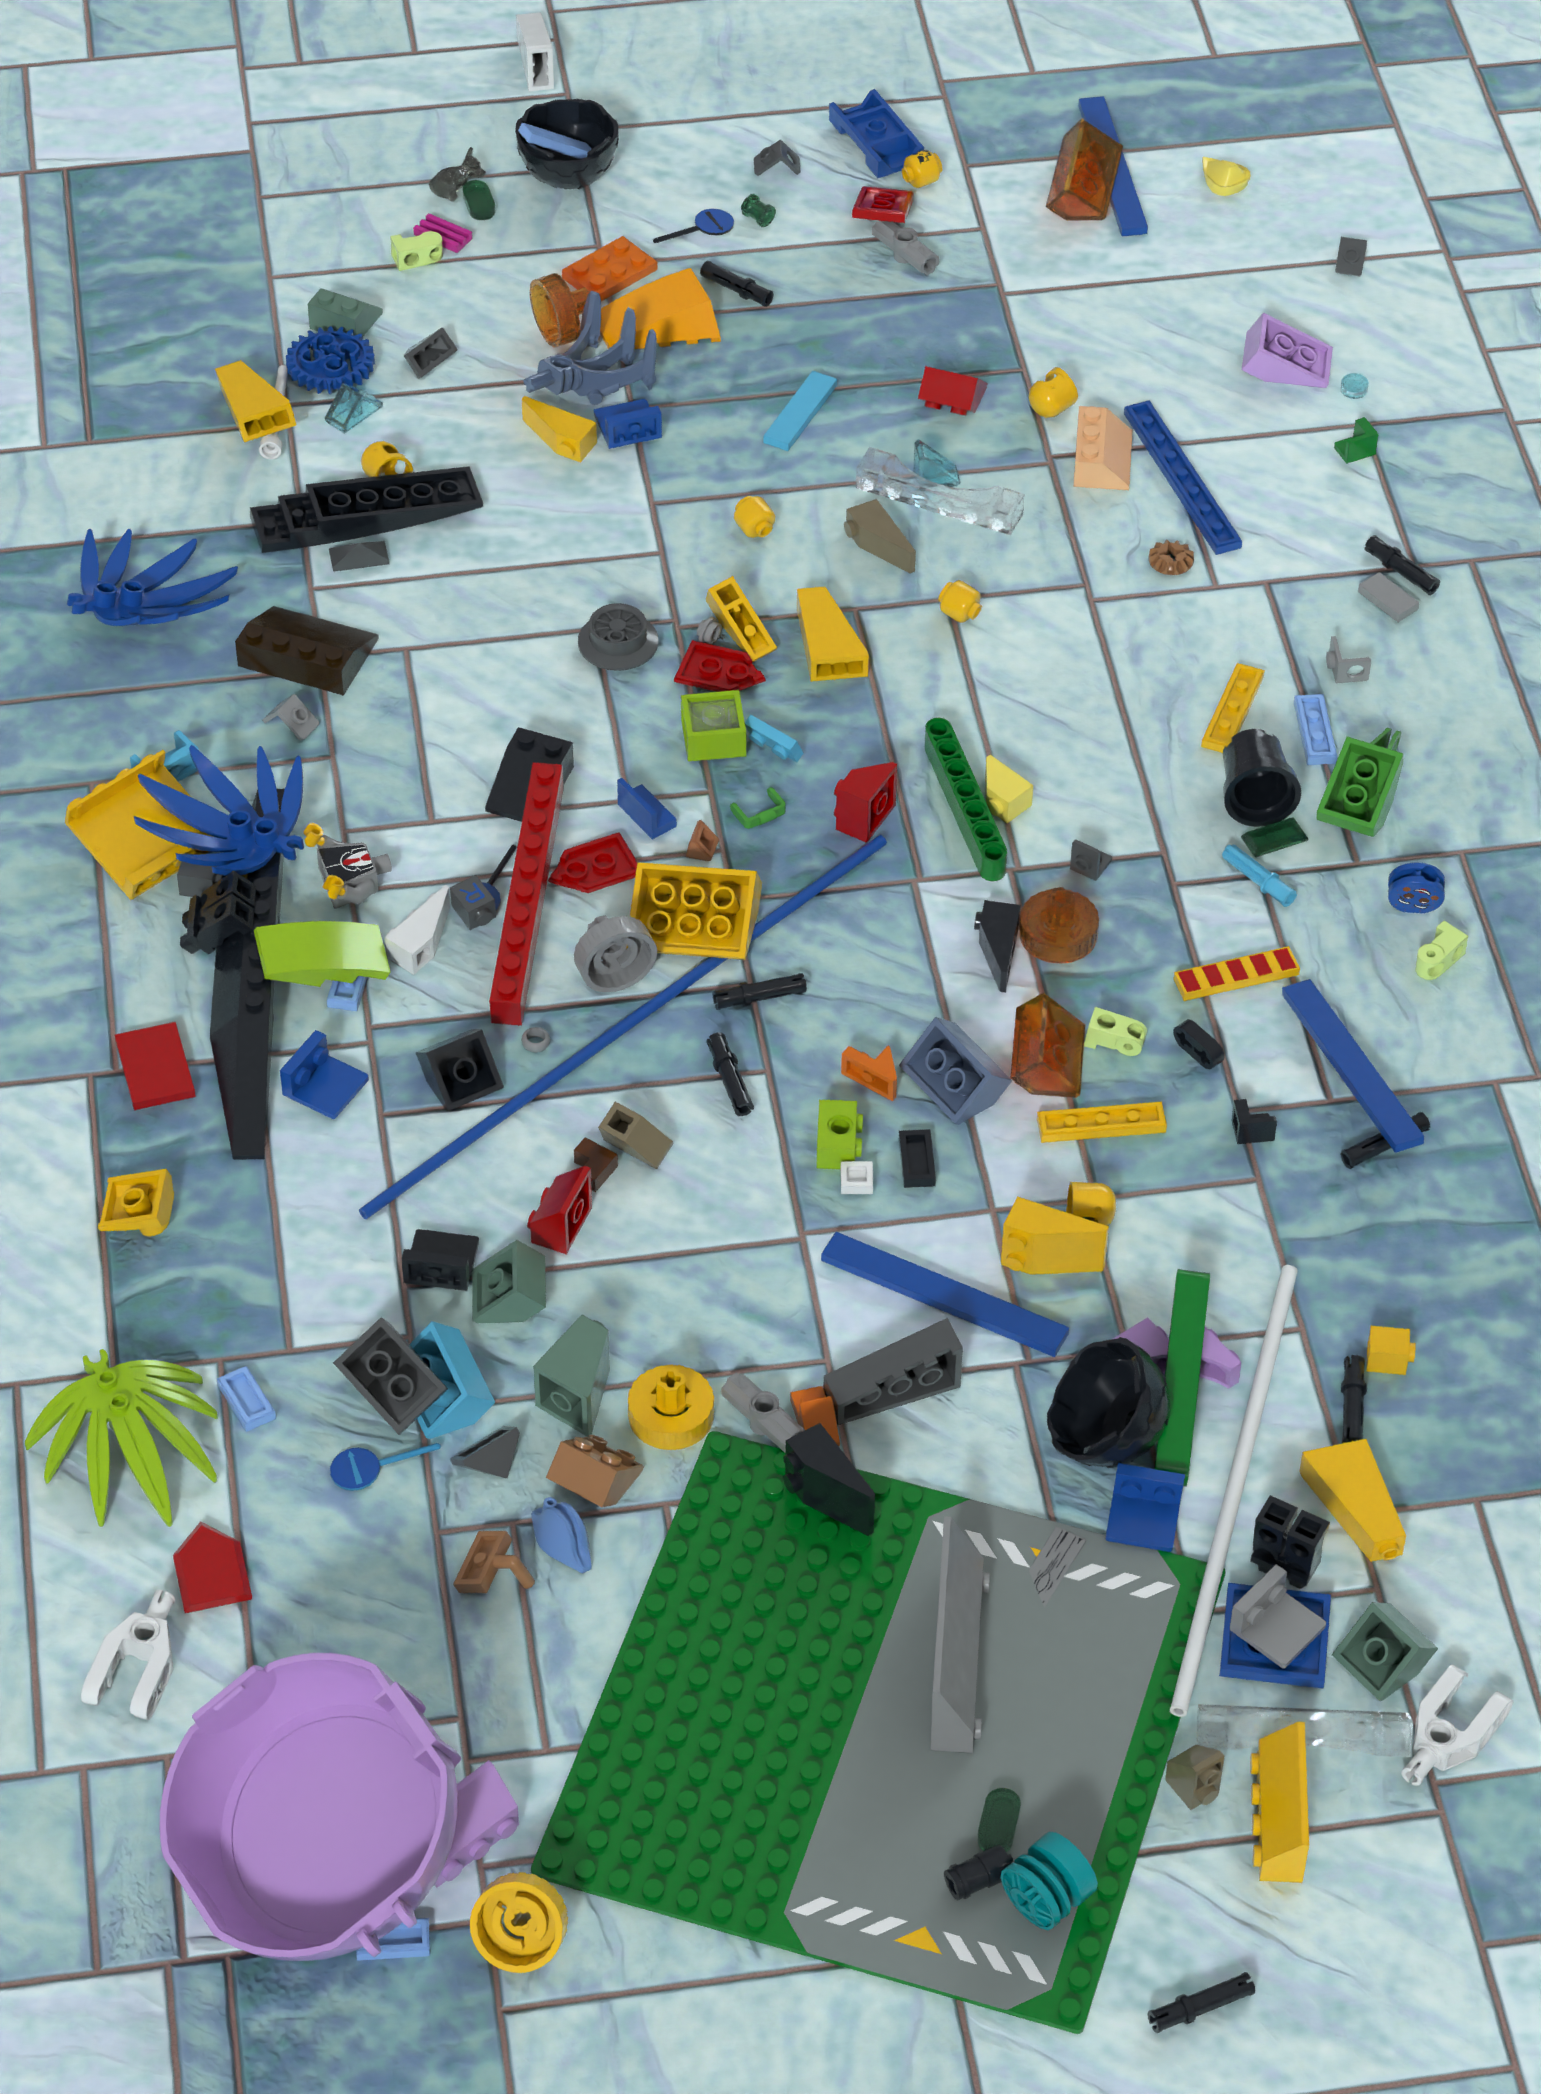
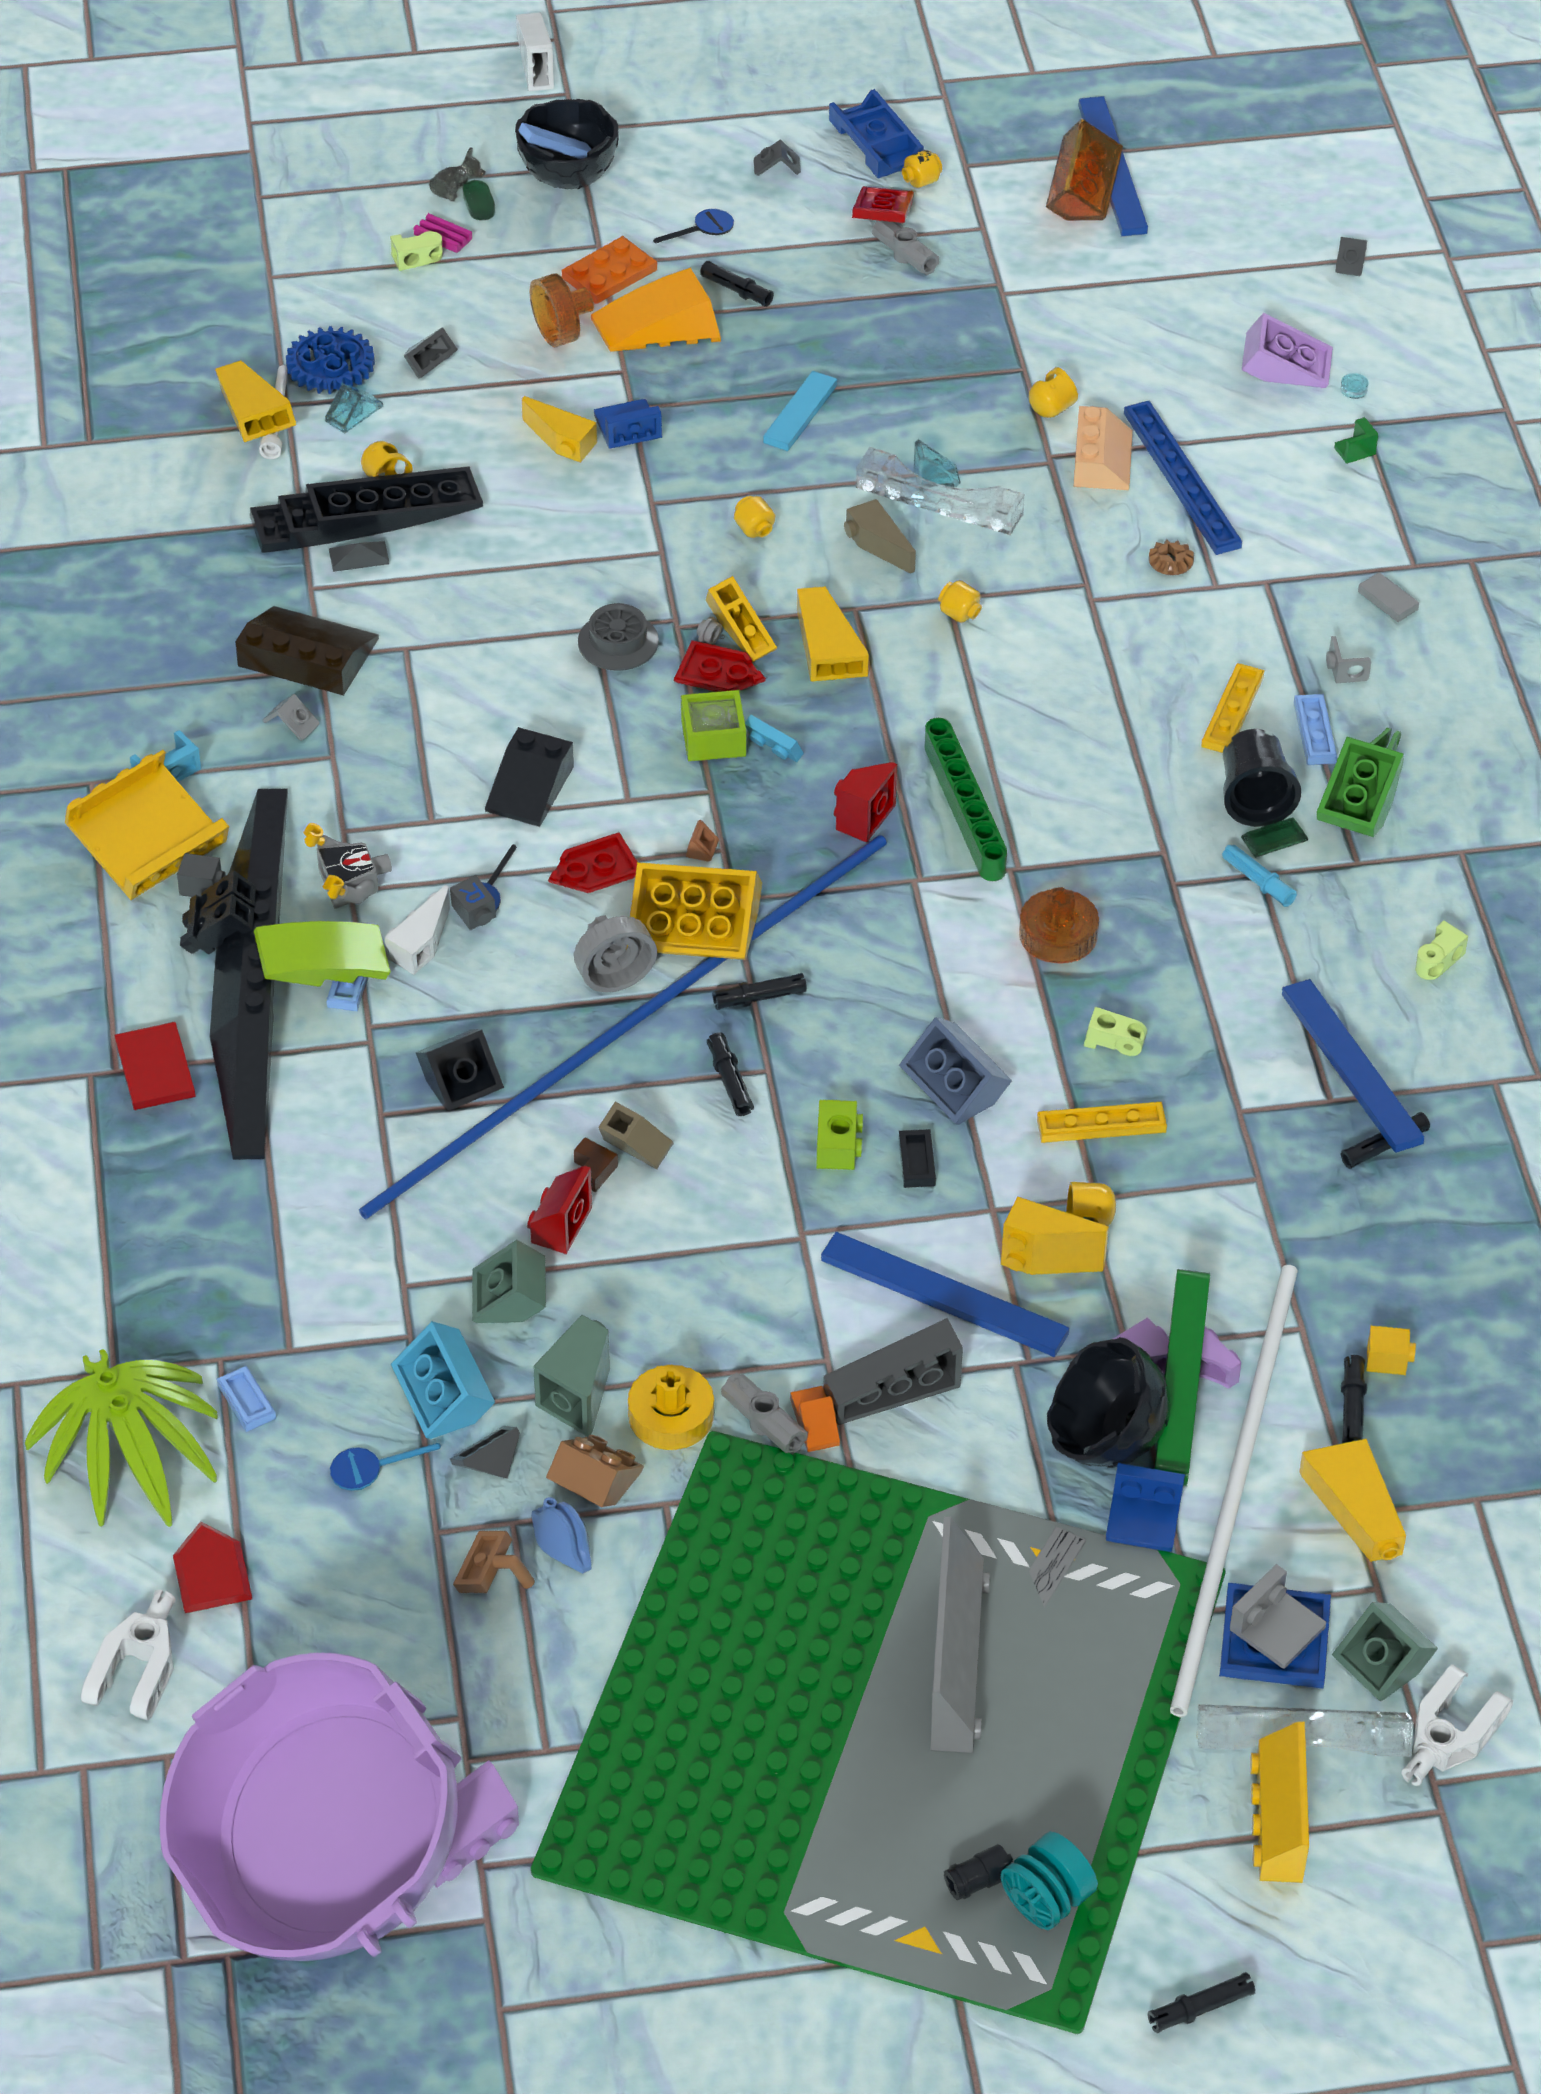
blue plant [67,529,238,626] -> none
yellow slope [98,1168,174,1237] -> none
blue plant [134,745,304,875] -> none
blue bracket [280,1030,369,1119] -> none
sand green slope [307,288,383,337] -> none
dark grey slope [333,1317,448,1435] -> none
light blue tile [356,1918,430,1961] -> none
black bracket [401,1229,479,1291] -> none
yellow piece [470,1872,568,1973] -> none
red brick [489,762,564,1026] -> none
light grey piece [521,1027,550,1053] -> none
sand blue piece [523,291,657,405] -> none
blue panel [617,778,677,840] -> none
bright green piece [730,787,786,829] -> none
clear green bush [741,194,776,227] -> none
black slope [783,1423,875,1536] -> none
white plate [840,1161,873,1194] -> none
orange slope [841,1045,897,1101] -> none
red slope [918,366,988,416] -> none
black slope [974,900,1021,993] -> none
clear green tile [978,1788,1021,1852] -> none
light yellow slope [985,755,1033,824] -> none
clear orange slope [1010,993,1085,1098] -> none
dark grey bracket [1070,840,1112,881] -> none
dark tan slope [1165,1745,1224,1810] -> none
tile [1173,946,1300,1001] -> none
black beam [1173,1019,1225,1070] -> none
light yellow piece [1202,157,1251,196] -> none
black panel [1231,1099,1277,1144] -> none
black hips [1250,1495,1330,1589] -> none
black pin [1364,535,1440,595] -> none
blue head [1388,862,1445,913] -> none

